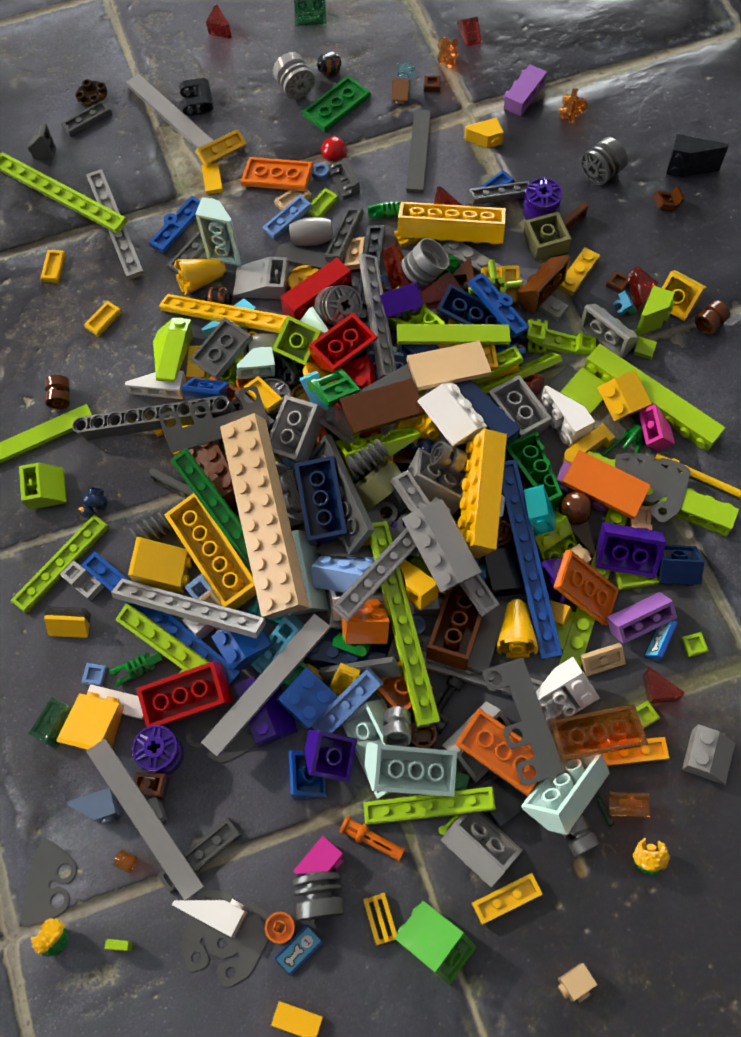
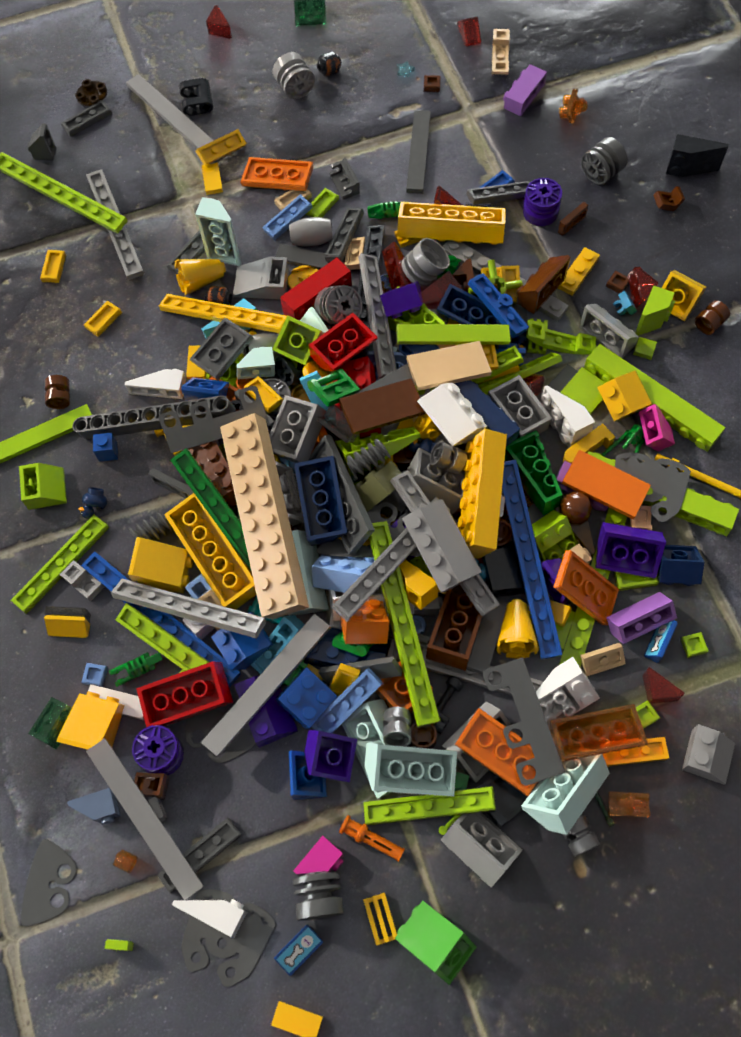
yellow piece [31,918,68,957] -> none
blue hinge [149,195,201,254] -> none
lime wedge [153,318,193,383] -> none
orange wheel [265,912,296,944] -> none
green tile [302,76,371,133] -> none
medium blue tile [313,163,330,181] -> none
red hair [321,137,348,162] -> none
medium nougat slope [391,78,411,104] -> none
clear orange hips [437,37,459,68] -> none
yellow slope [464,118,504,148] -> none
yellow plate [471,873,542,925] -> none
olive brick [523,212,571,261] -> none
teal slope [524,485,557,535] -> none
tan brick [558,963,597,1002] -> none
yellow piece [633,838,670,876] -> none
none -> blue brick [93,432,118,462]
none -> tan slope [492,29,510,75]

